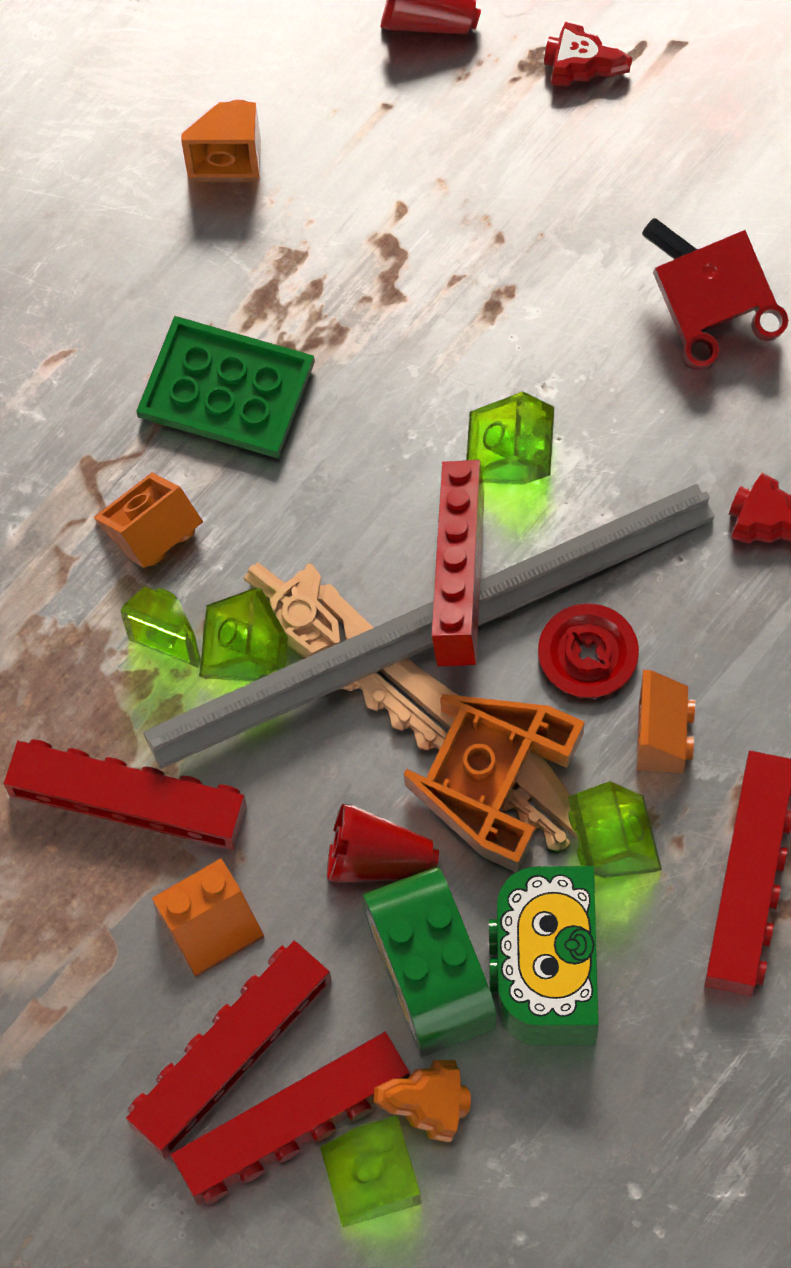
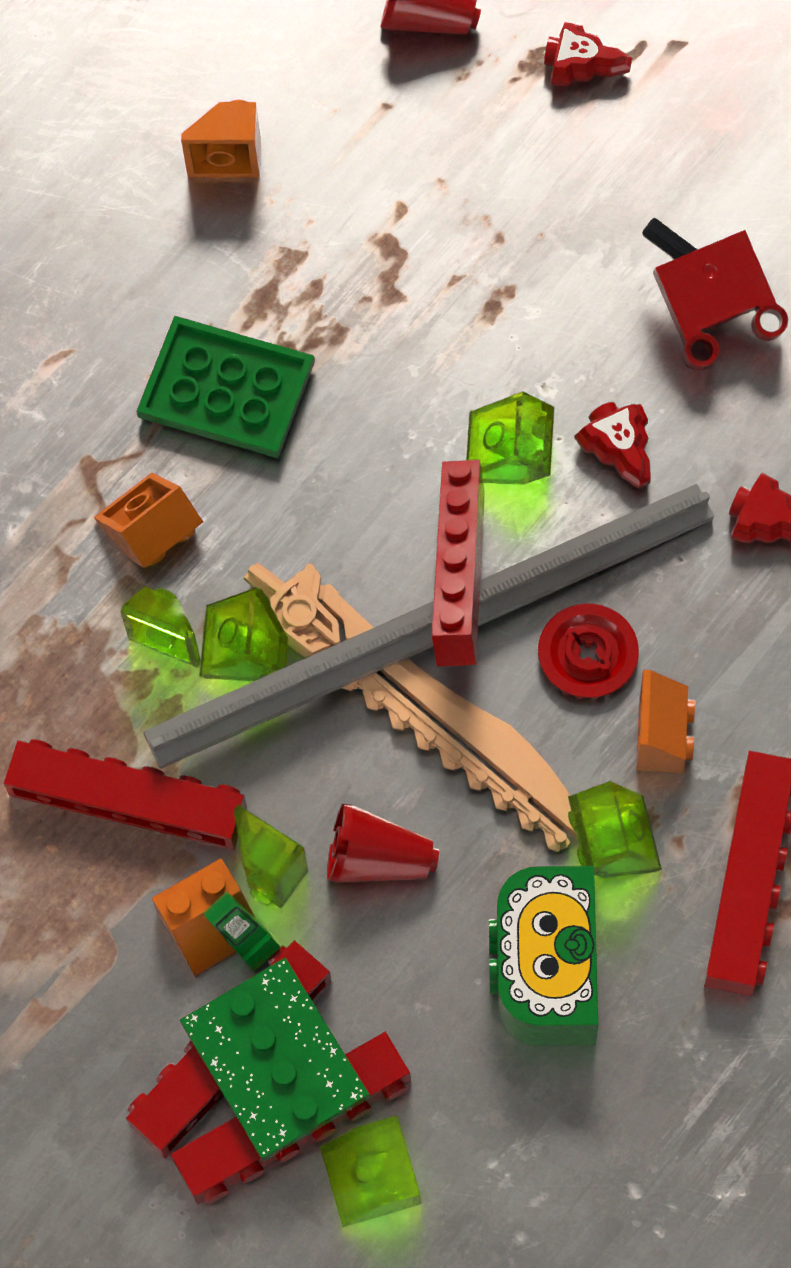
green brick [362,866,496,1058] -> none
orange rock [374,1060,471,1143] -> none
orange wedge [404,694,585,872] -> none
none -> green plate [180,958,370,1162]
none -> green leg [203,891,281,972]
none -> clear neon green slope [234,805,308,909]
none -> red rock [574,402,651,489]

